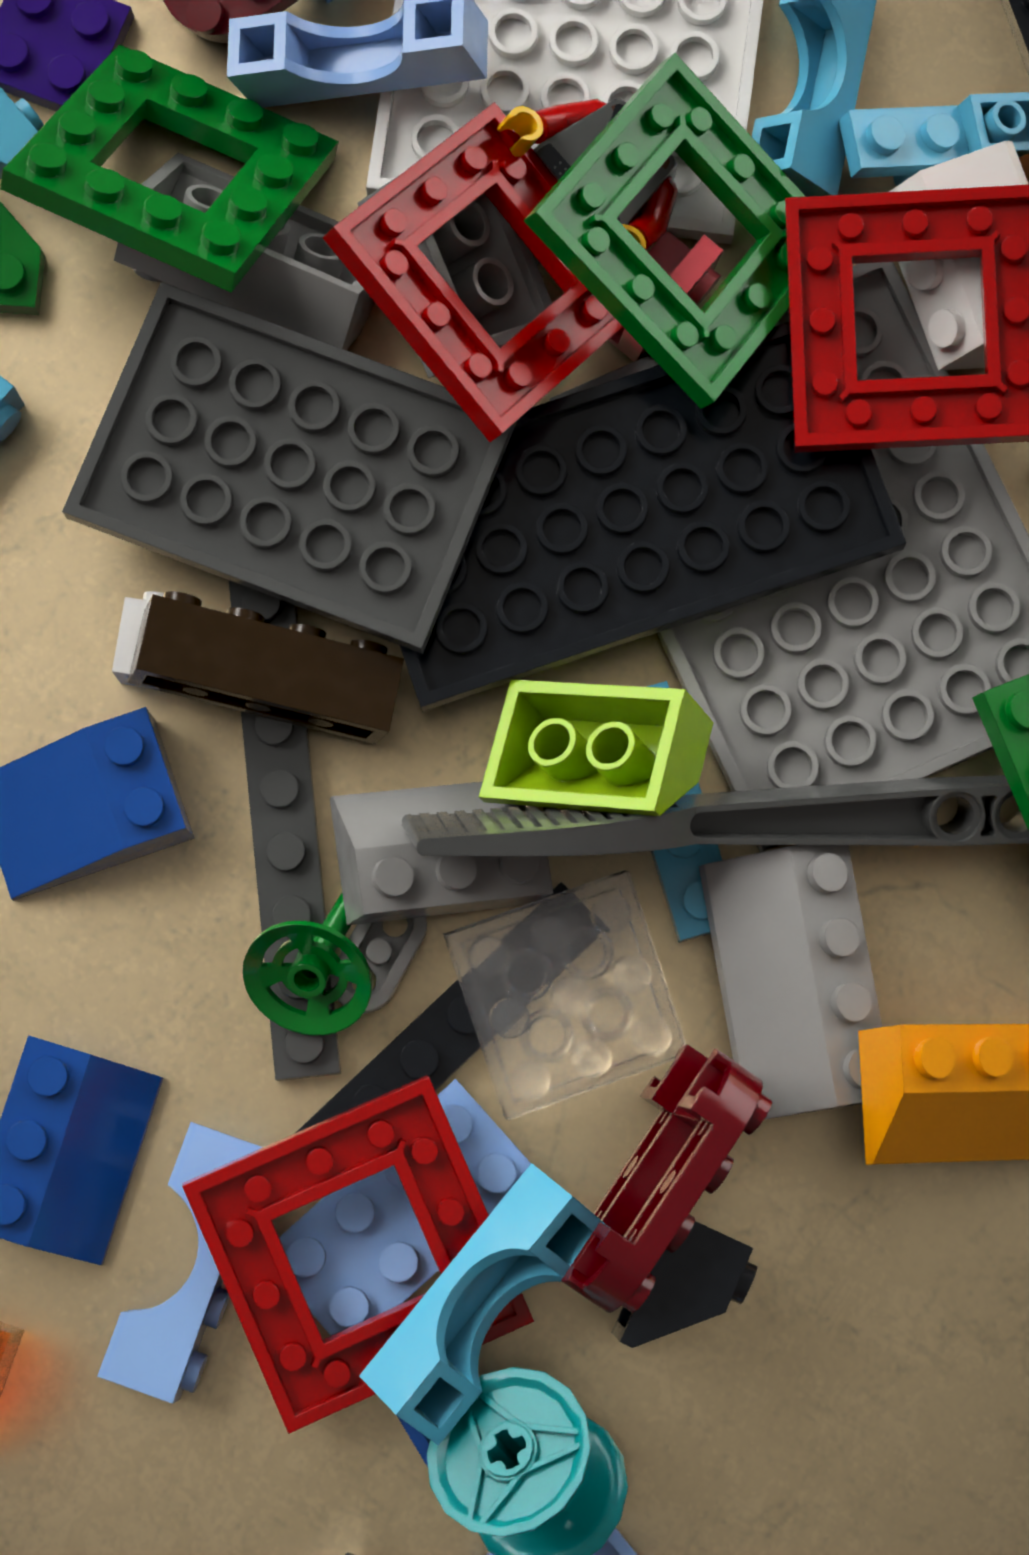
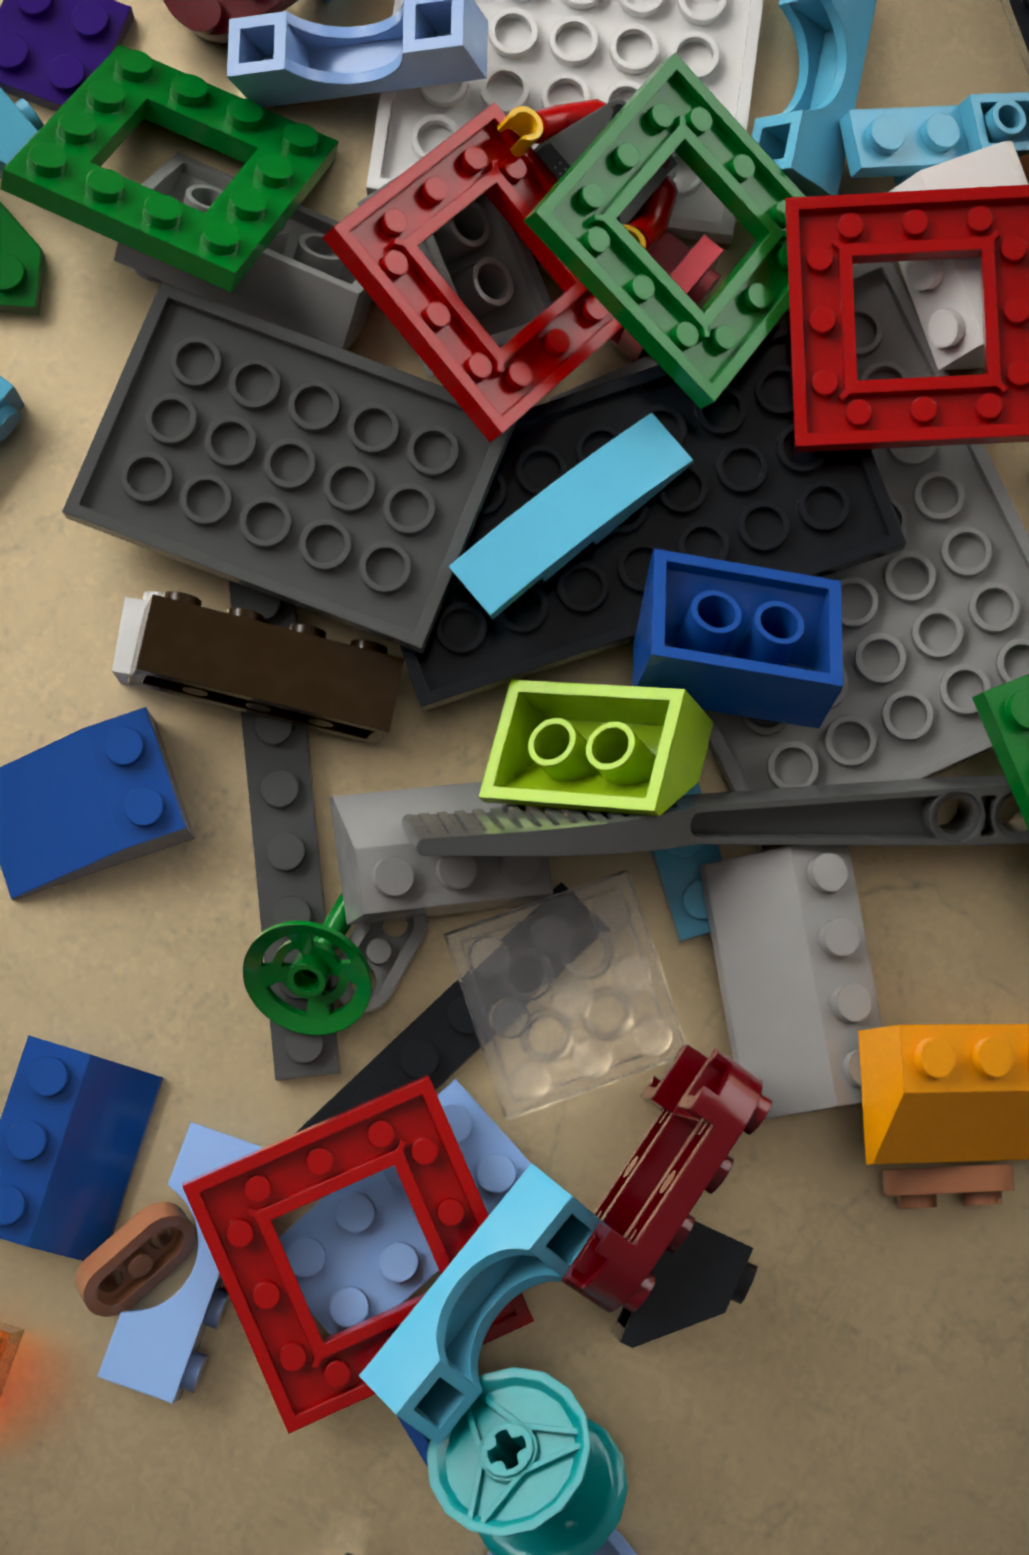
none -> nougat plate [75,1202,197,1317]
none -> medium azure slope [448,413,694,619]
none -> blue slope [632,548,843,729]
none -> nougat plate [882,1164,1015,1209]

